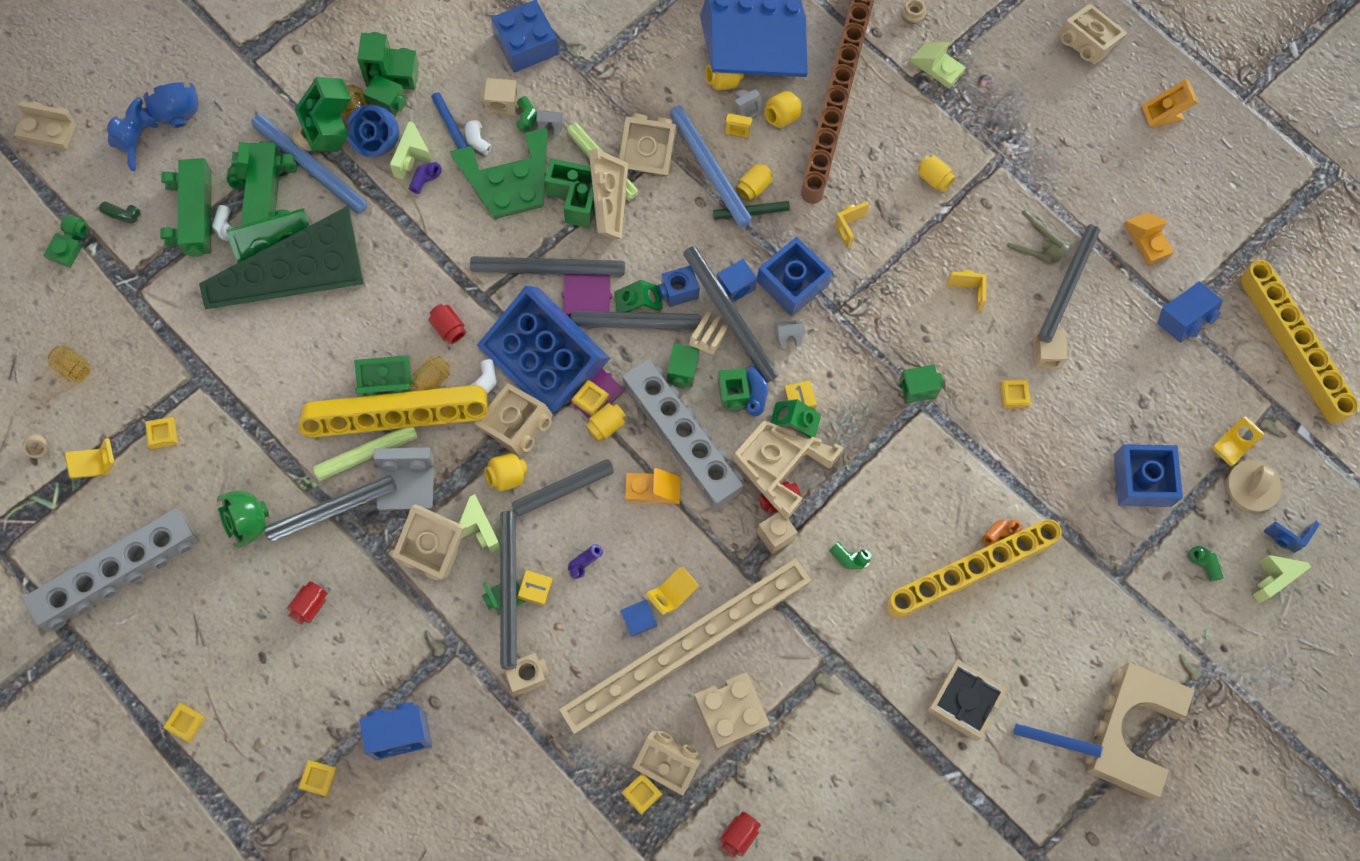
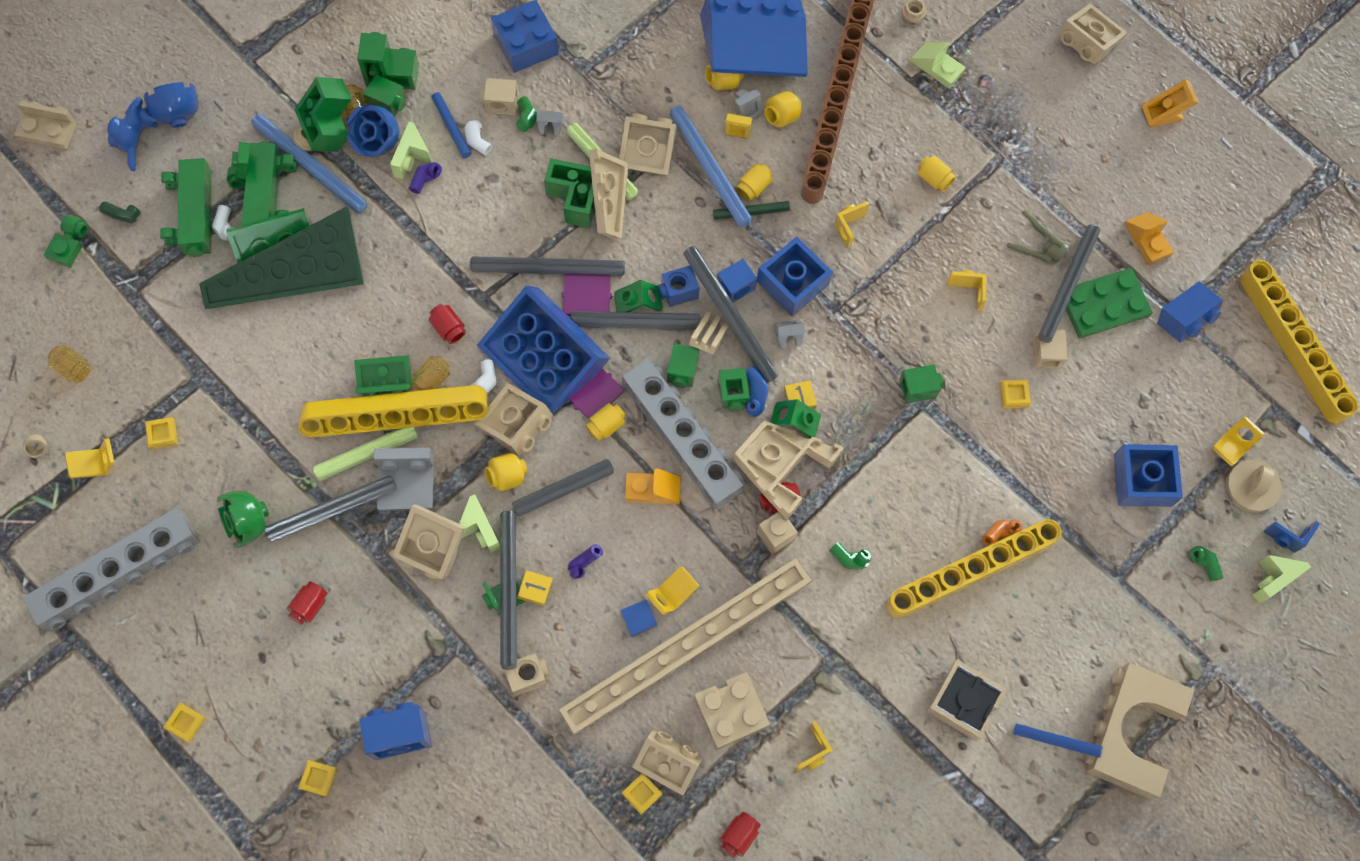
green wing [450,128,548,219] -> none
yellow tile [572,380,610,416] -> none
none -> yellow bracket [794,721,833,773]
none -> green plate [1066,268,1153,339]

